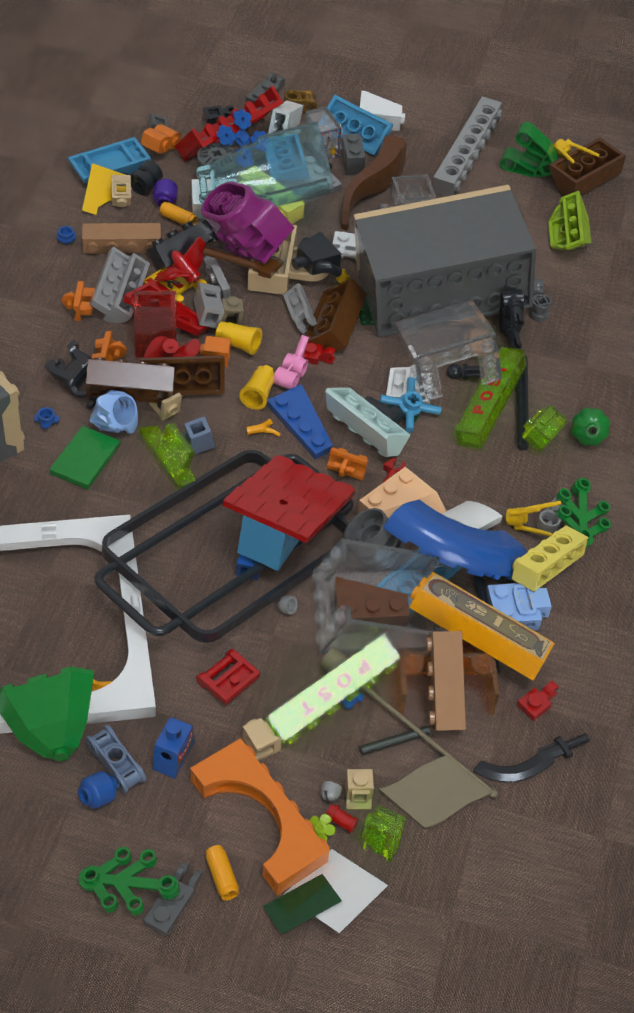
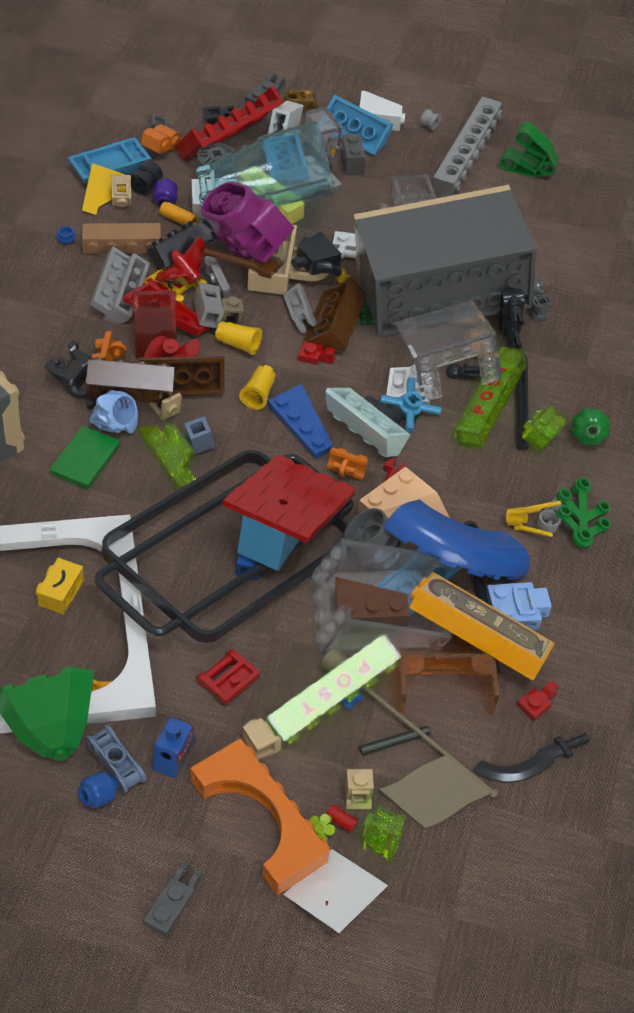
blue plate [34,407,60,429] -> none
orange hips [61,281,95,321] -> none
green plant [78,847,180,916] -> none
orange brick [200,336,231,368] -> none
light orange piece [205,845,239,901] -> none
blue plant [216,109,269,168] -> none
light orange bar [246,419,280,437] -> none
dark green sticker [263,874,342,935] -> none
bright pink beam [274,335,309,390] -> none
light grey hinge [277,595,298,614] -> none
light grey hinge [320,781,342,802] -> none
reddish brown animal [340,135,406,230] -> none
medium nougat brick [426,631,466,731] -> none
white slope [442,501,502,530] -> none
light yellow brick [512,525,588,592] -> none
lime wedge [548,190,591,250] -> none
reddish brown slope [549,137,626,196] -> none
yellow plant [554,139,599,164] -> none
none -> yellow brick [35,558,84,615]
none -> light grey wheel [420,109,441,131]

